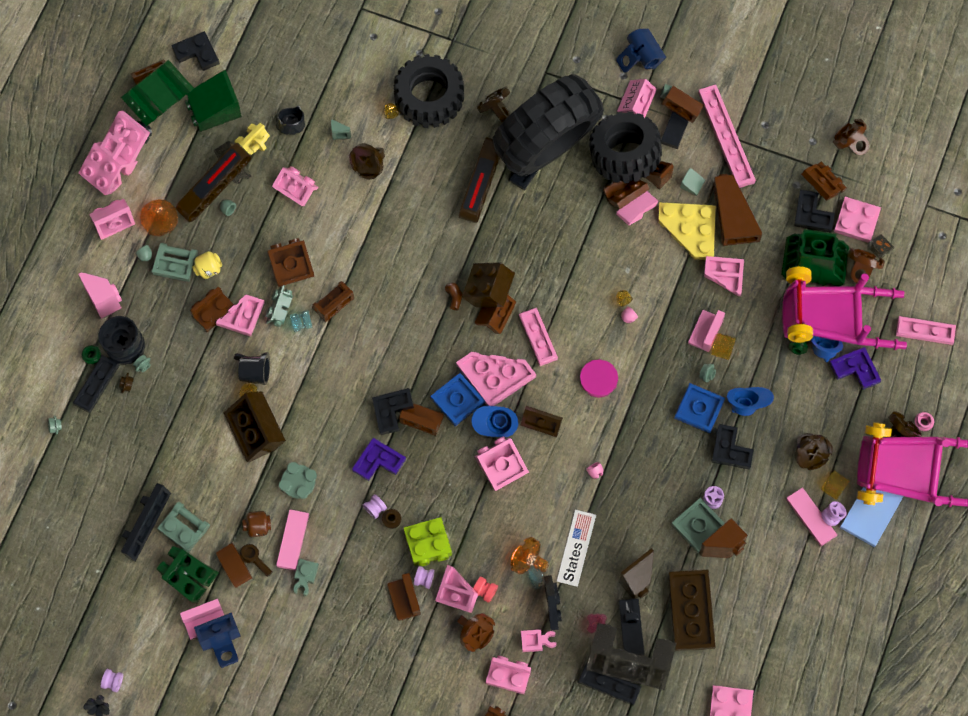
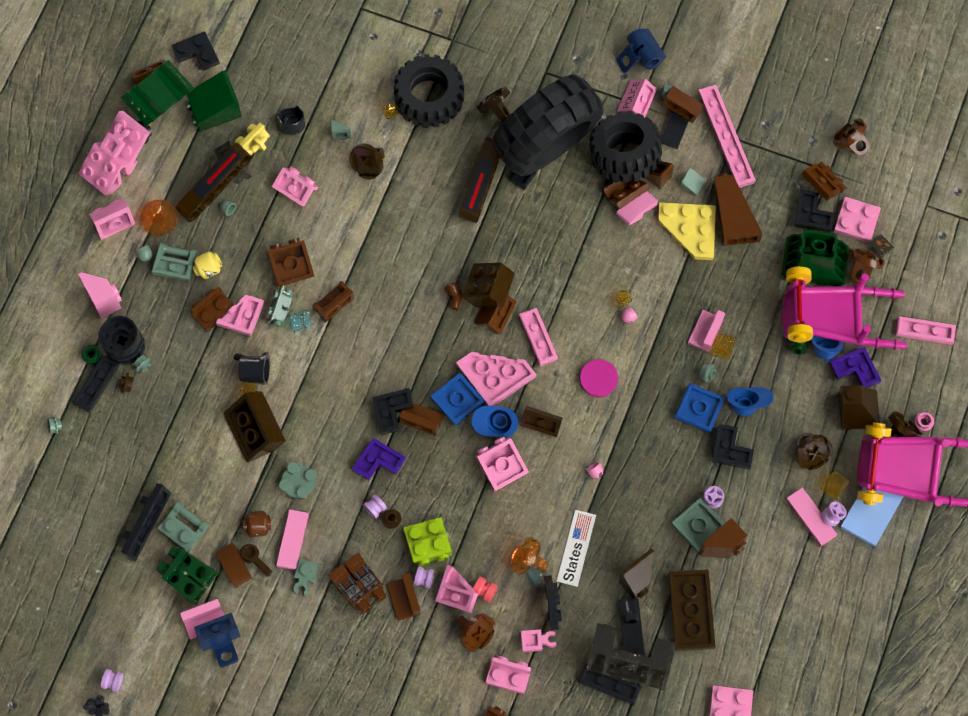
clear pink plate [587,614,607,633] -> none
bright pink wing [704,256,744,296] -> none
none -> reddish brown hips [328,552,386,615]
none -> dark brown slope [838,385,880,430]

